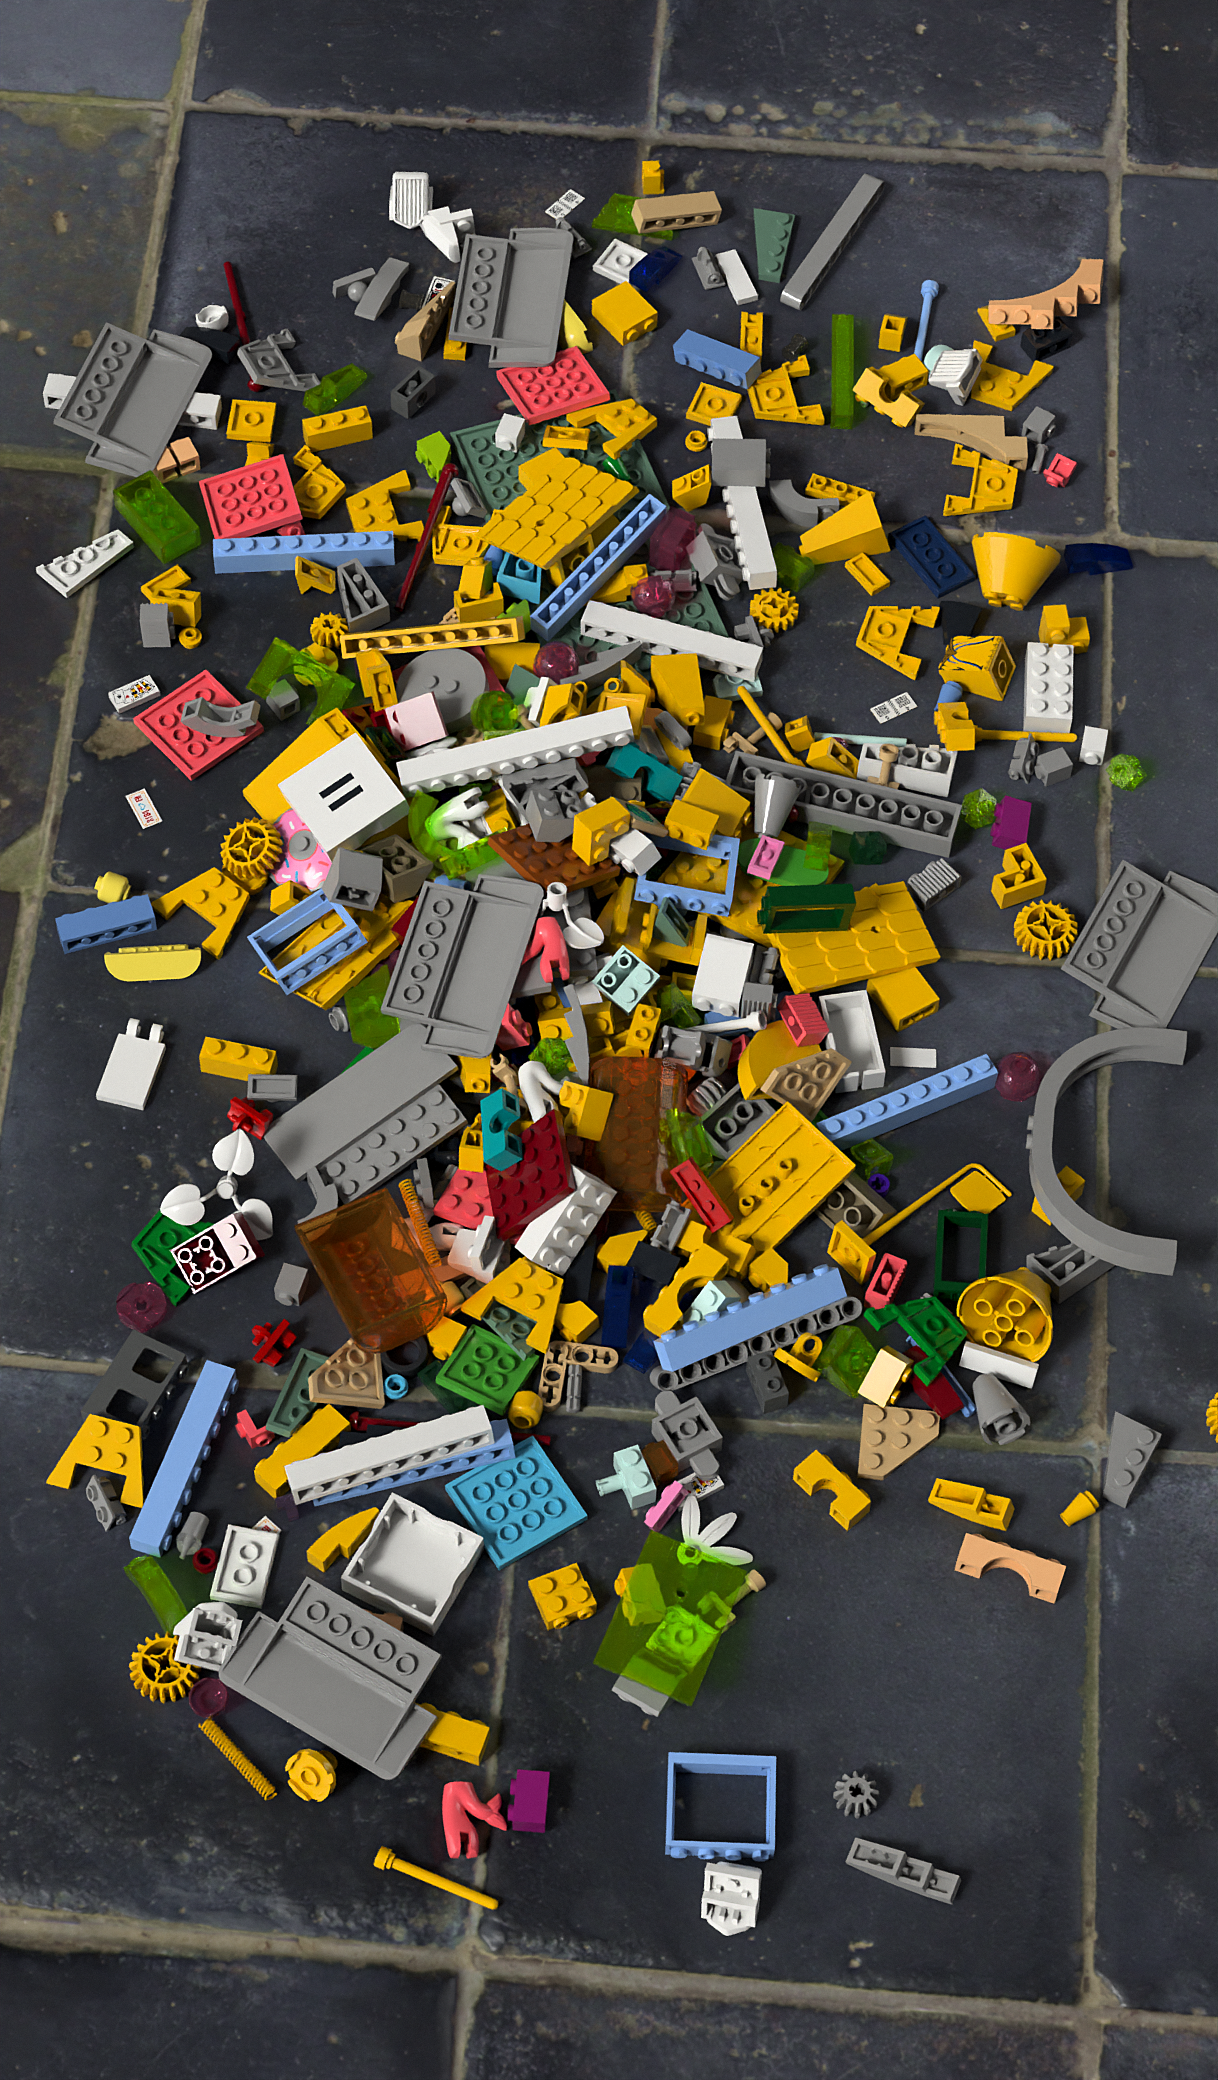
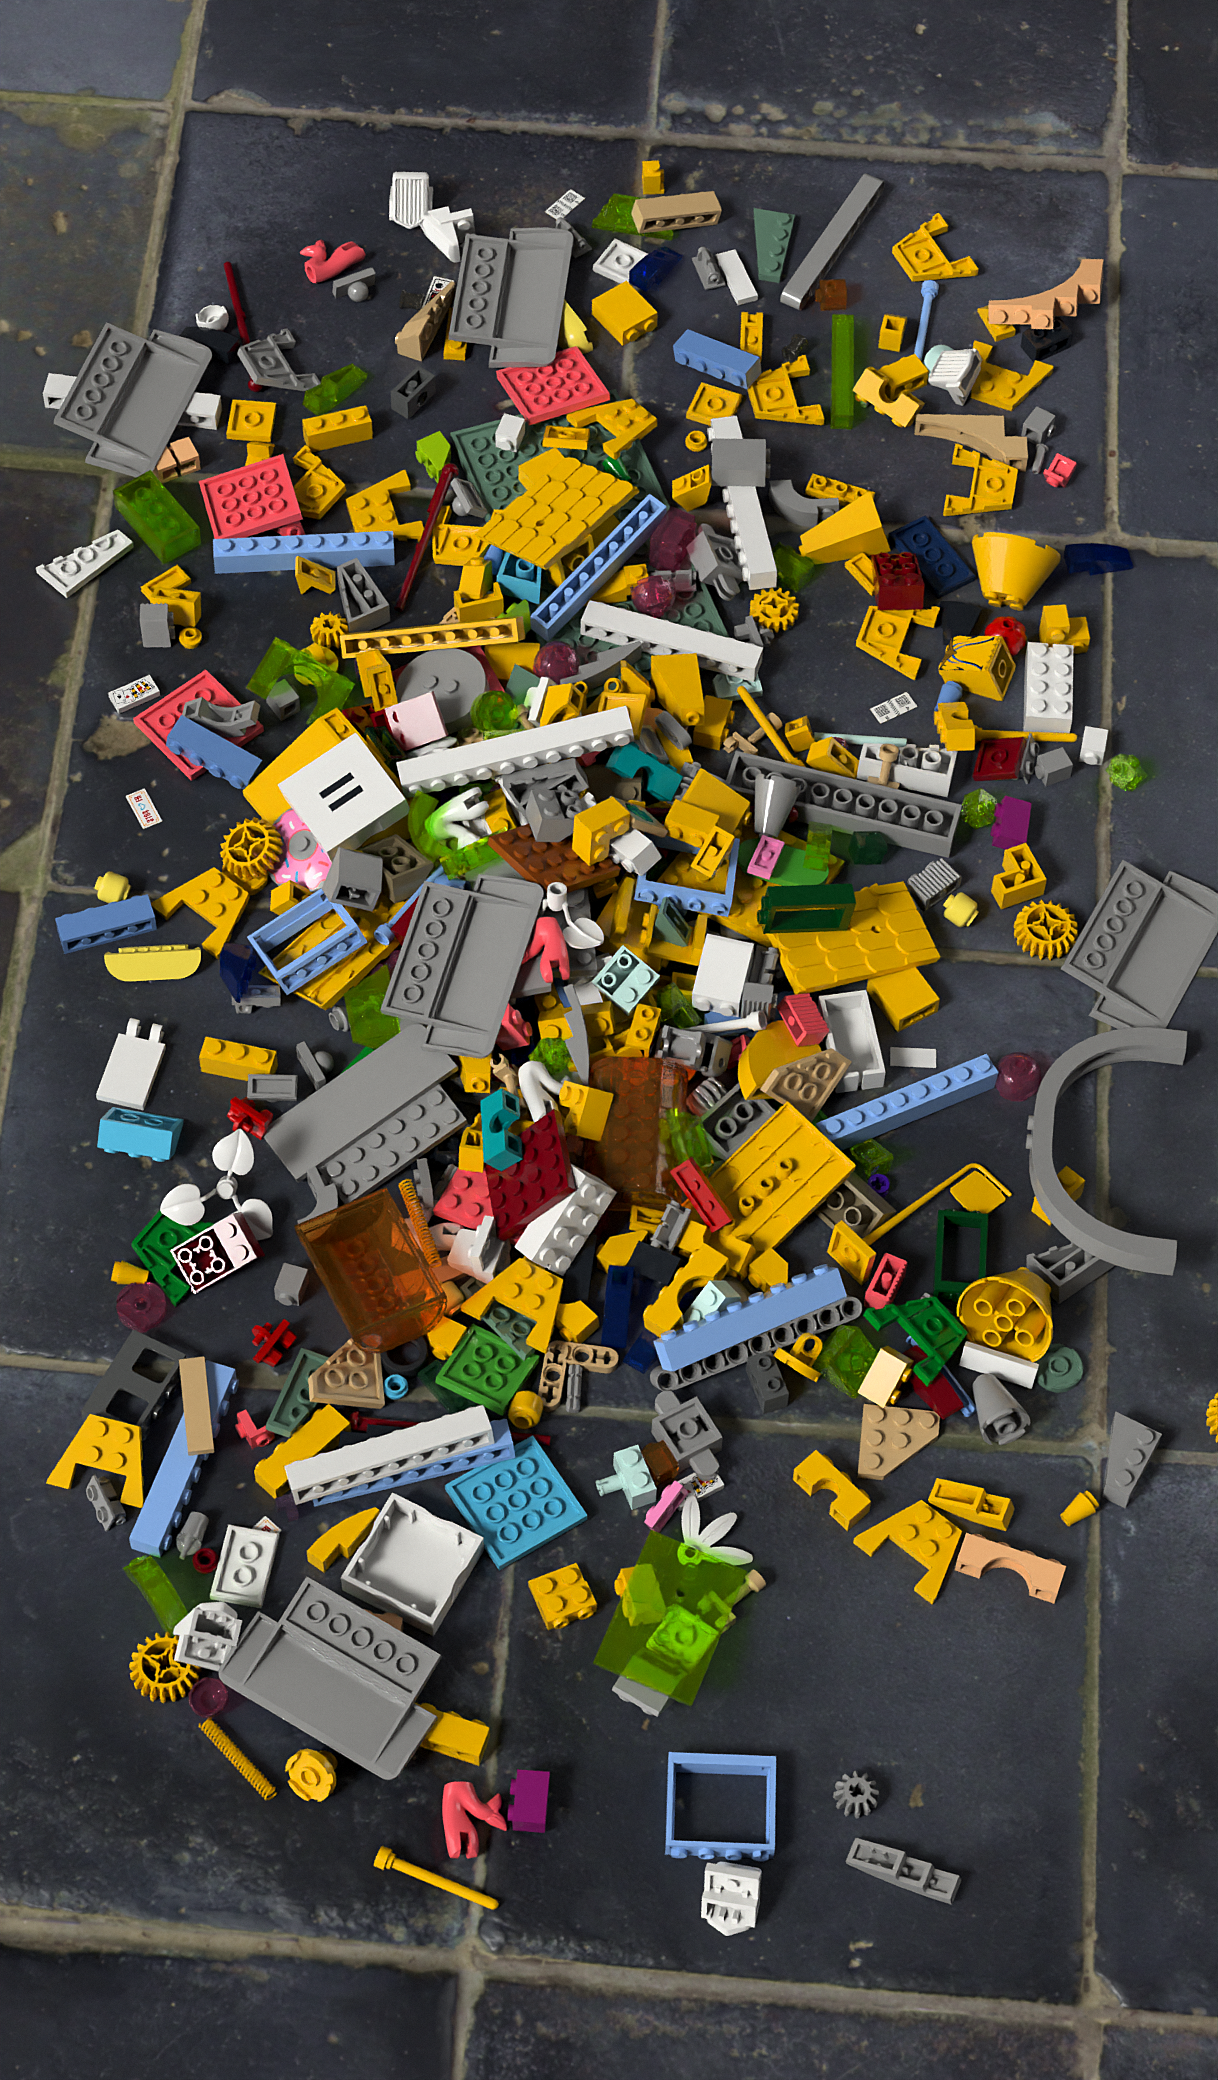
light grey slope [355,257,409,321] -> none
none -> medium azure slope [97,1107,184,1162]
none -> yellow cone [111,1260,149,1285]
none -> medium blue brick [166,715,262,790]
none -> tan tile [179,1357,214,1456]
none -> clear blue slope [220,943,256,1003]
none -> light grey hinge [231,985,281,1014]
none -> light grey tile [296,1041,334,1091]
none -> coral piece [300,240,366,283]
none -> light blue piece [373,861,449,945]
none -> yellow tile [629,1205,664,1235]
none -> yellow slope [691,825,735,879]
none -> clear orange brick [815,279,847,311]
none -> yellow wing [853,1500,962,1605]
none -> dark red slope [871,552,924,610]
none -> yellow wing [892,213,979,282]
none -> light yellow head [943,892,979,927]
none -> dark red plate [972,737,1027,781]
none -> red plant [984,616,1027,656]
none -> sand green tile [1034,1344,1084,1393]

